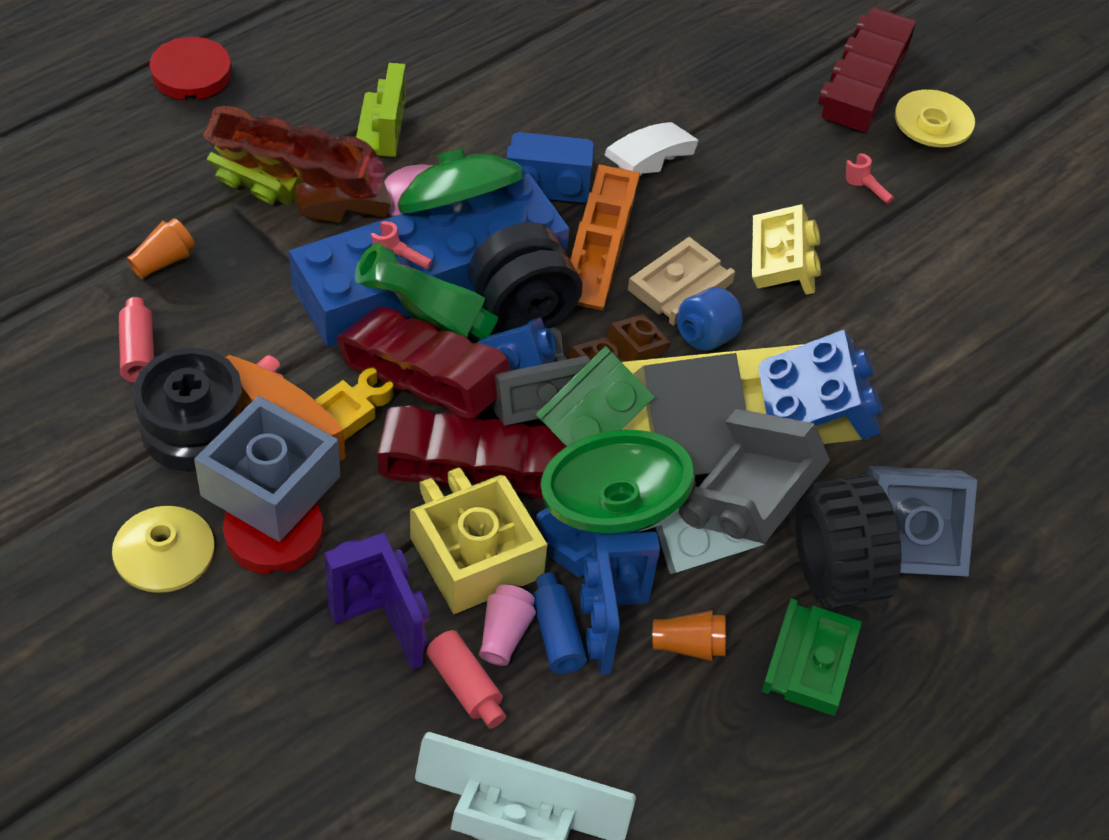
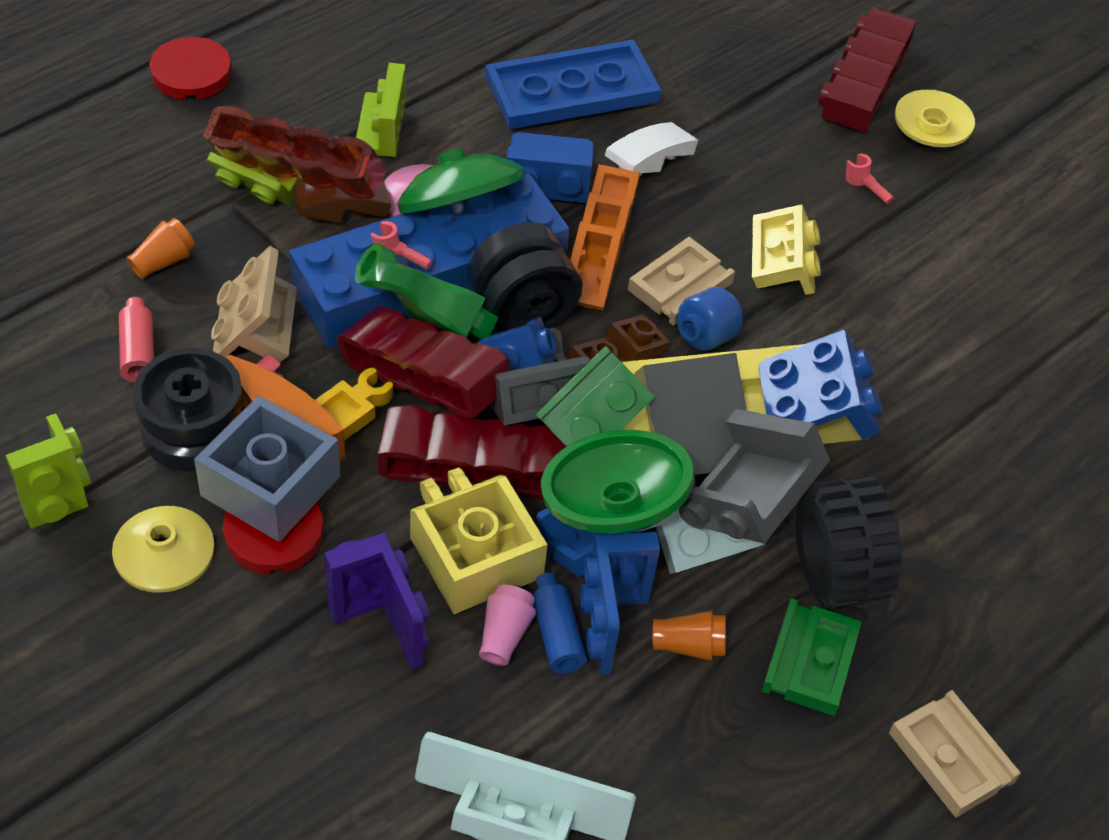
coral cylinder [426,630,506,729] -> none
sand blue slope [866,466,977,576] -> none
none -> lime bracket [6,413,91,529]
none -> tan bracket [211,246,297,363]
none -> blue plate [485,40,661,129]
none -> tan plate [889,690,1021,818]

